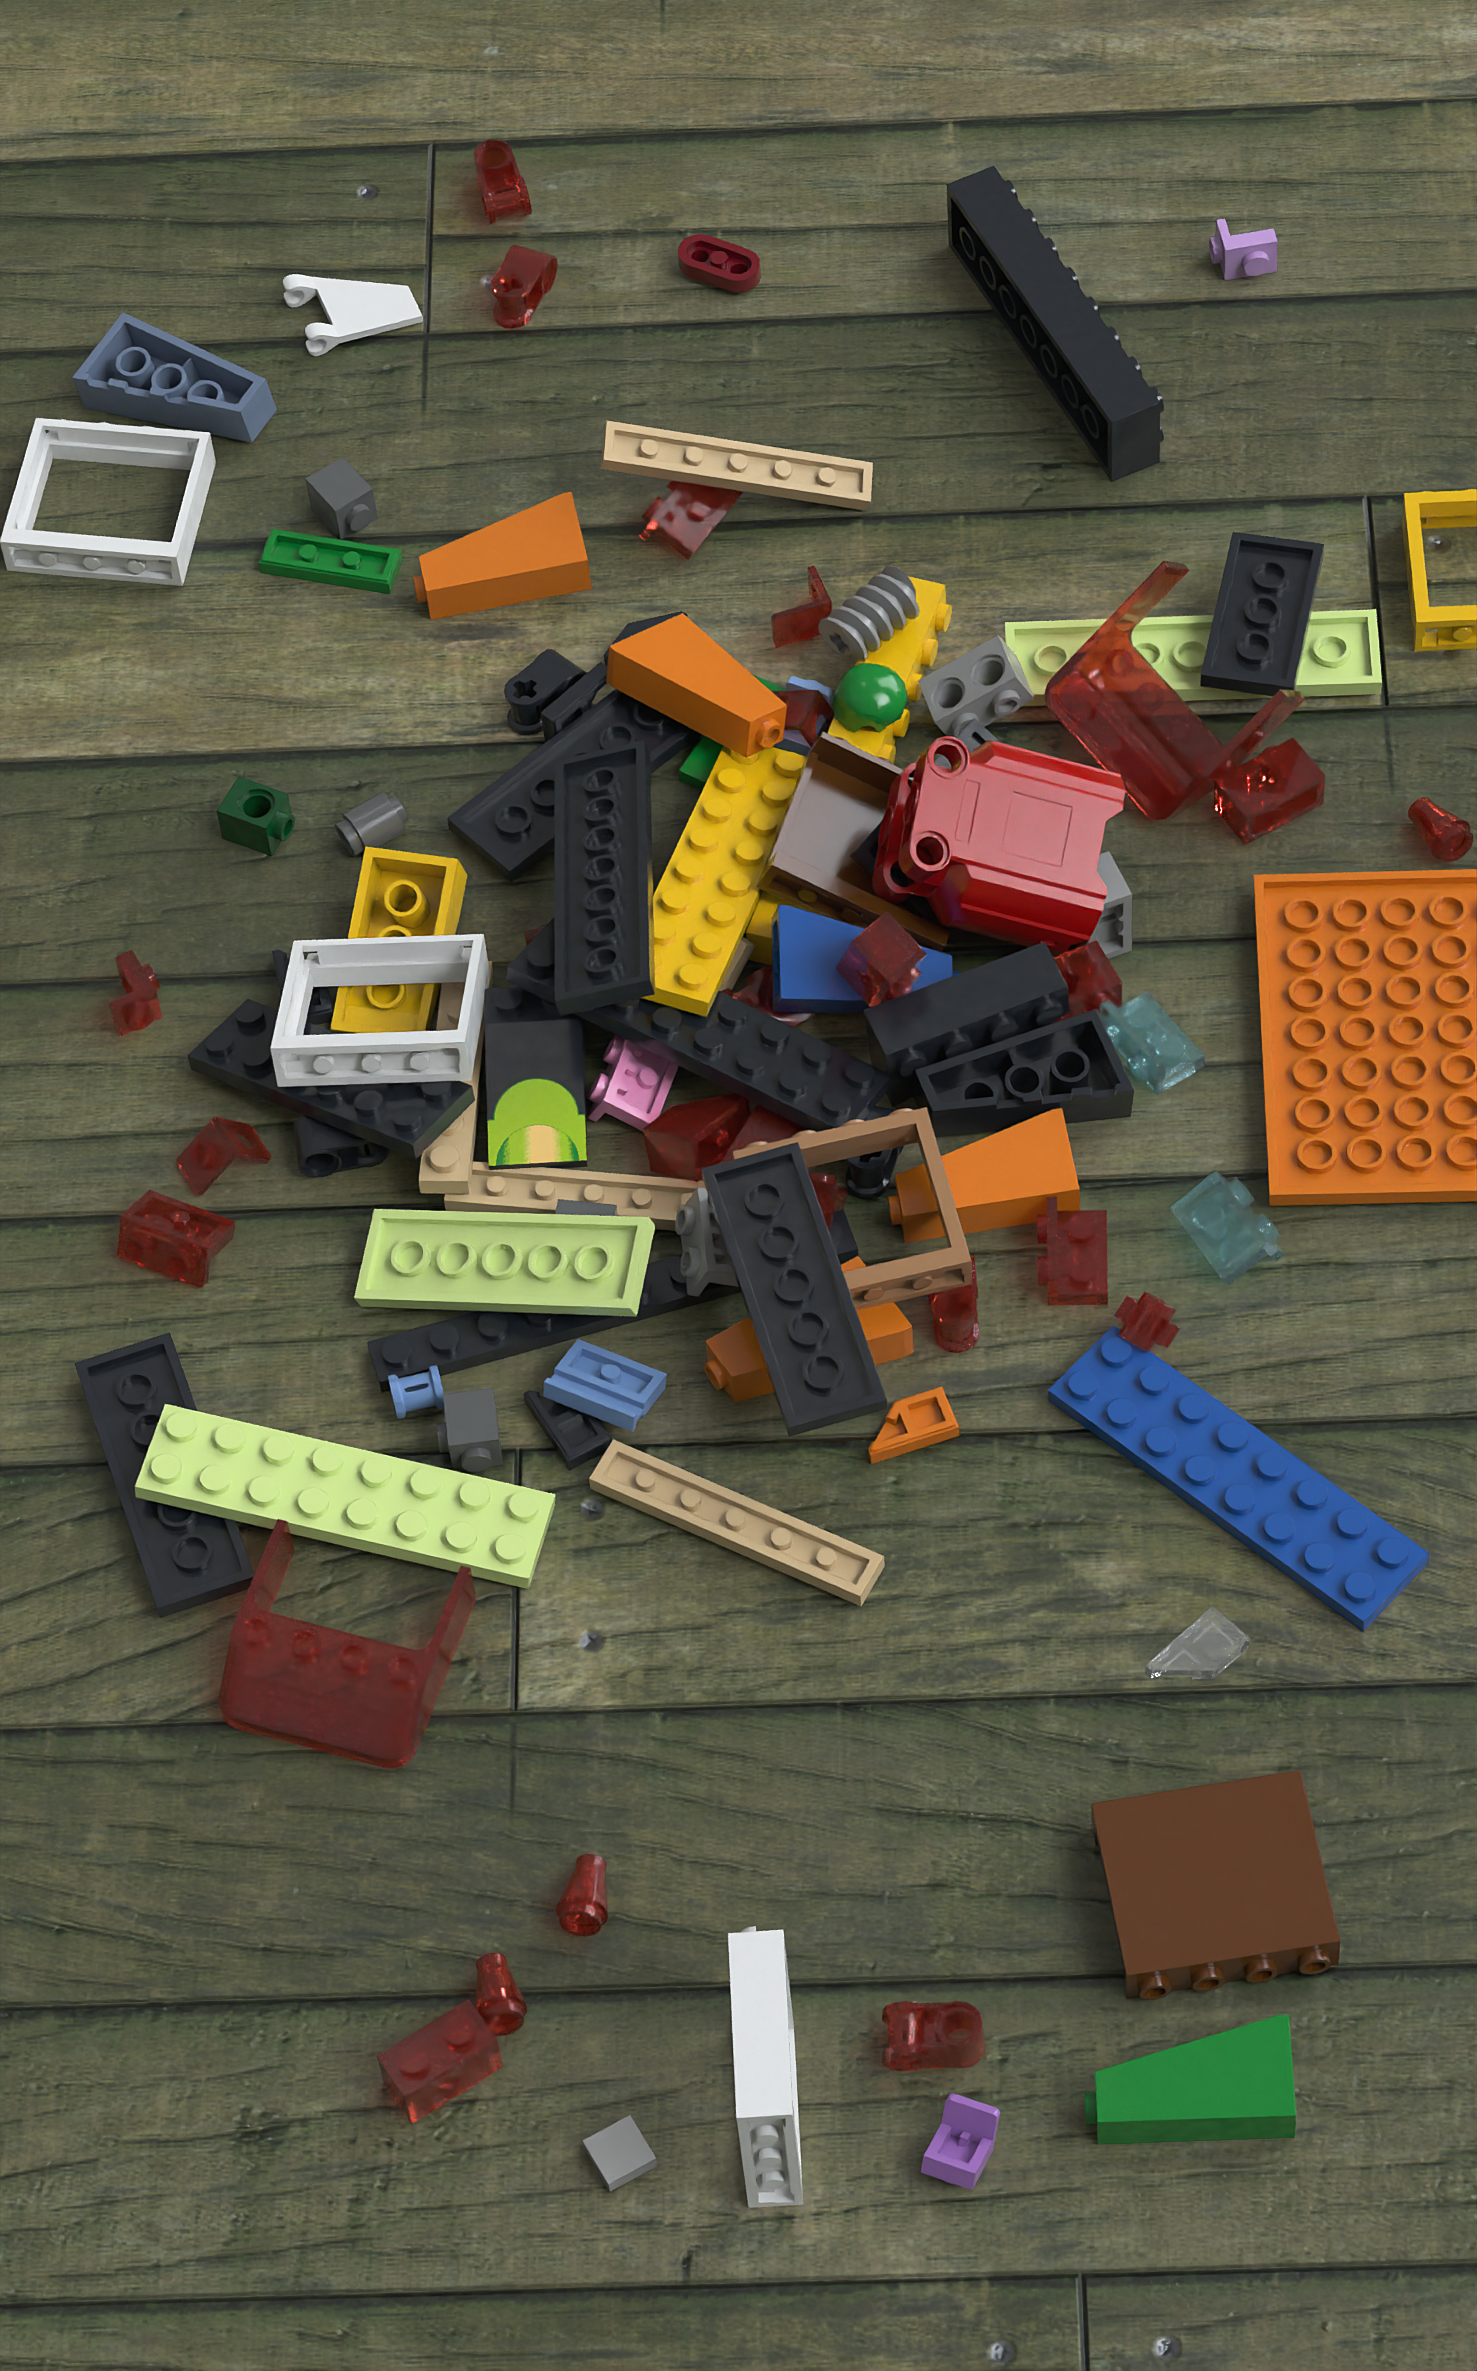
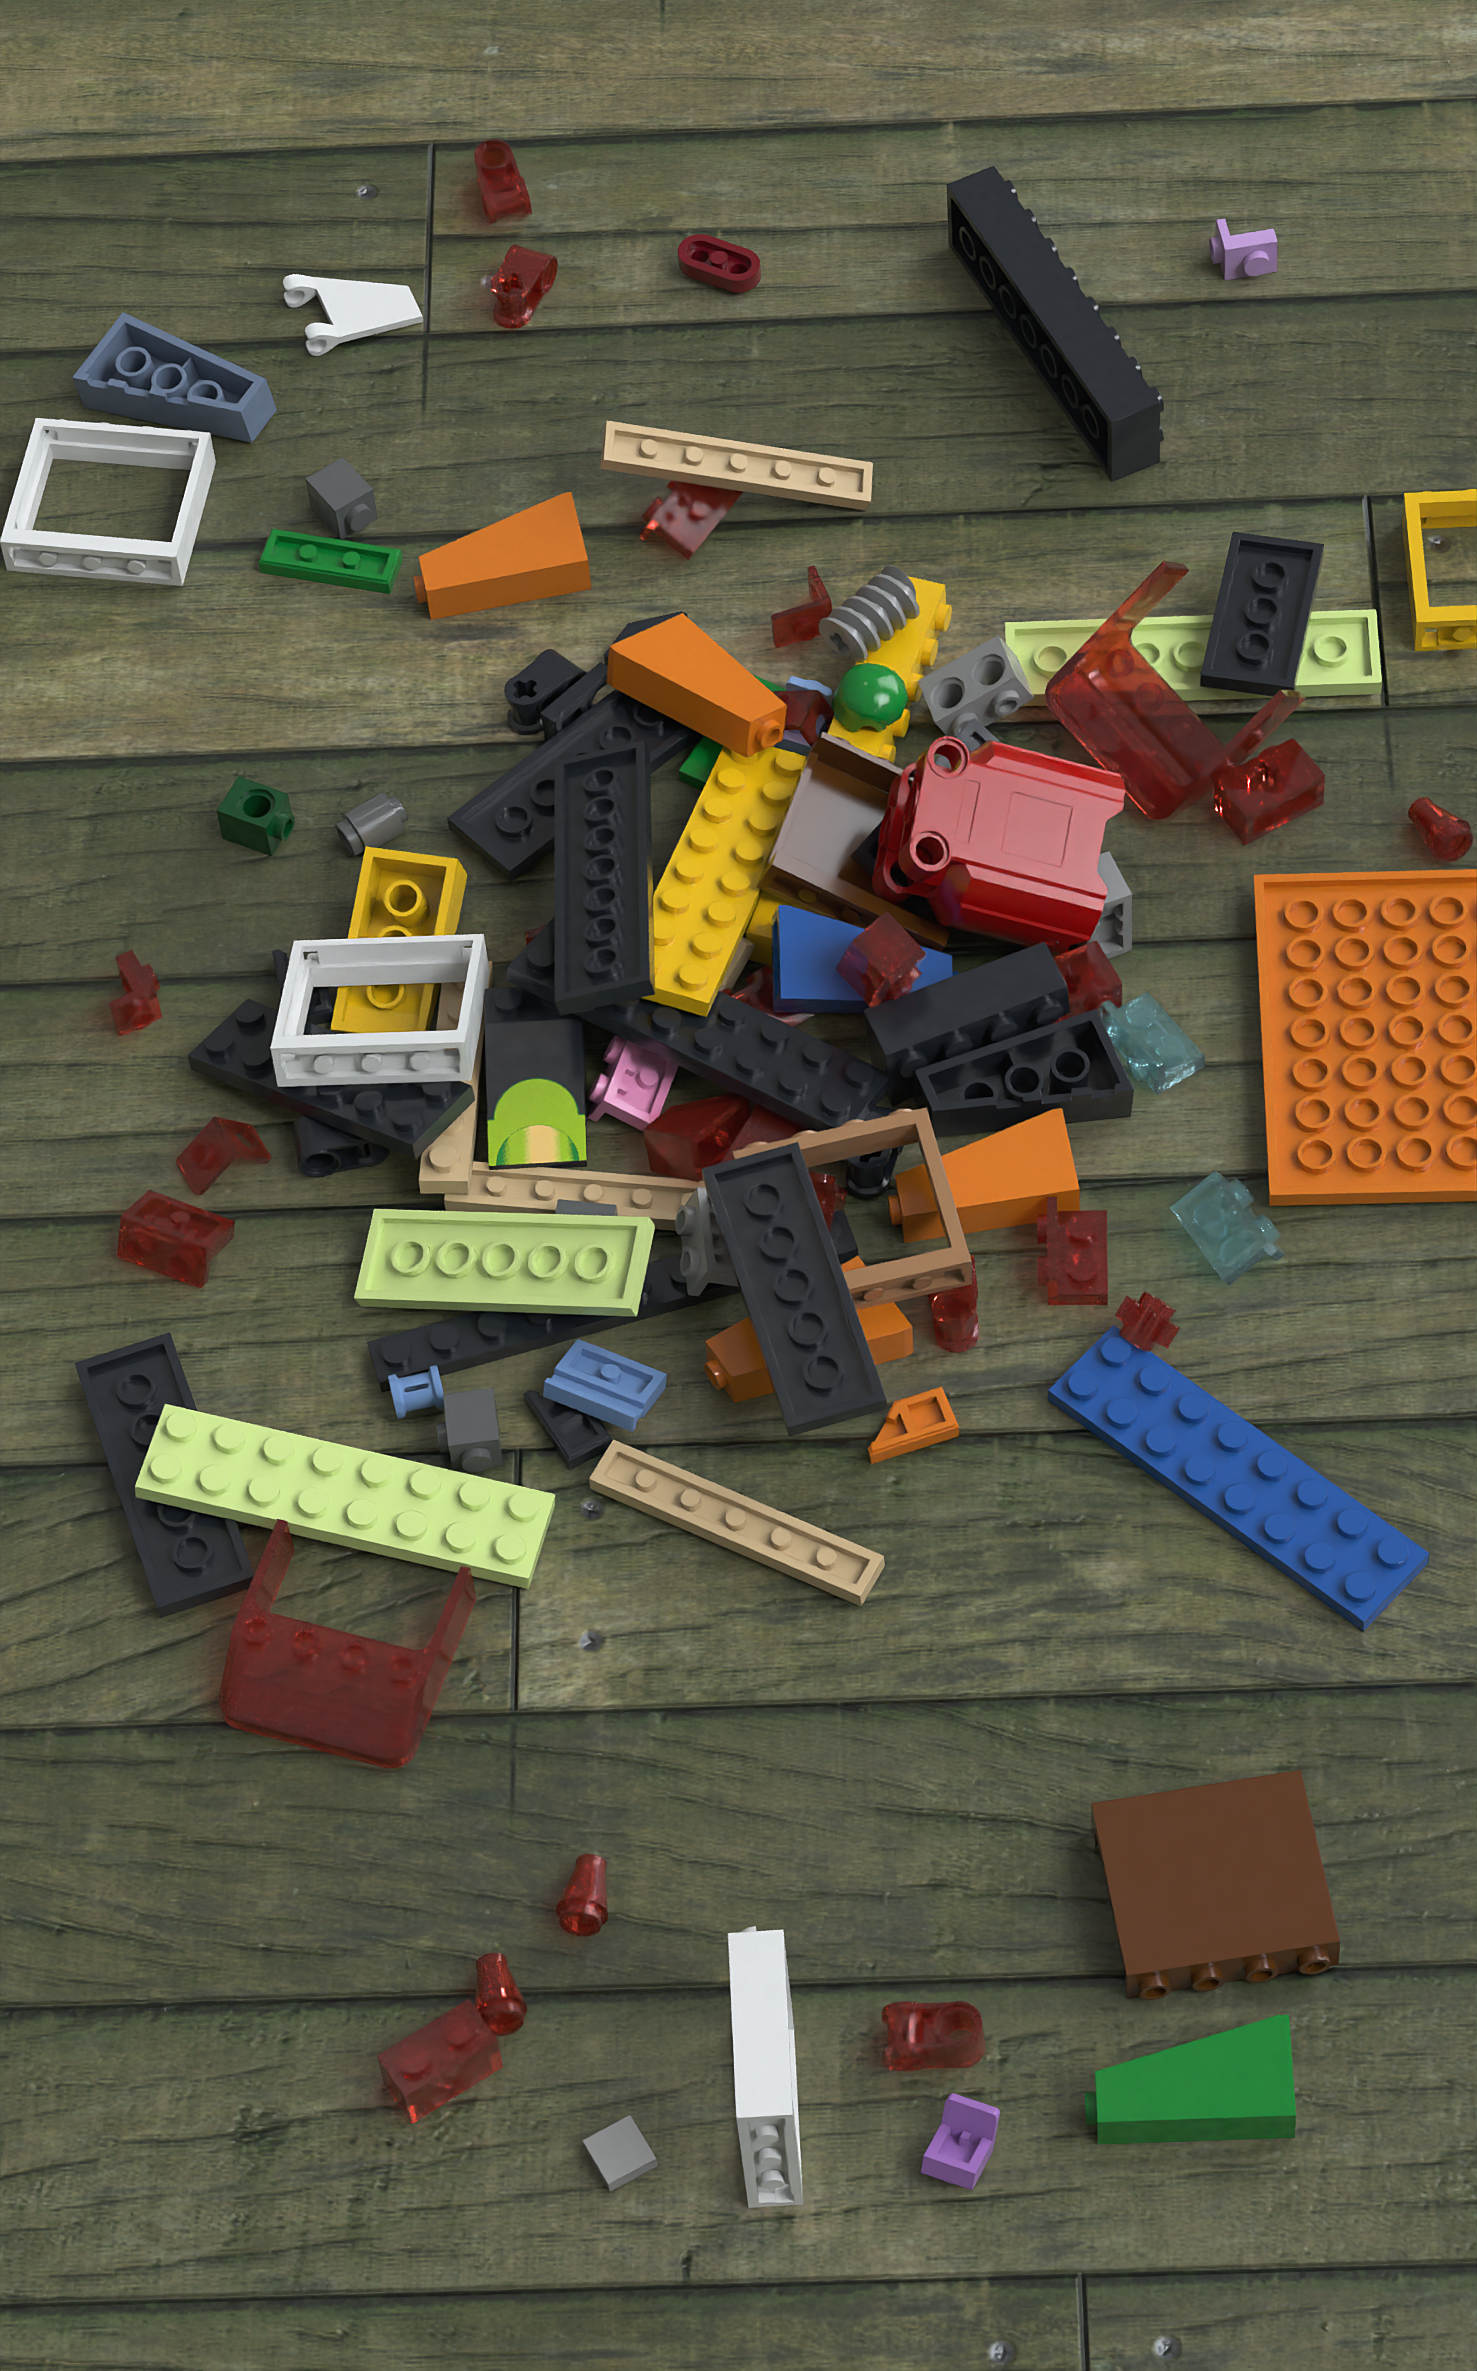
clear tile [1145,1606,1250,1679] -> none

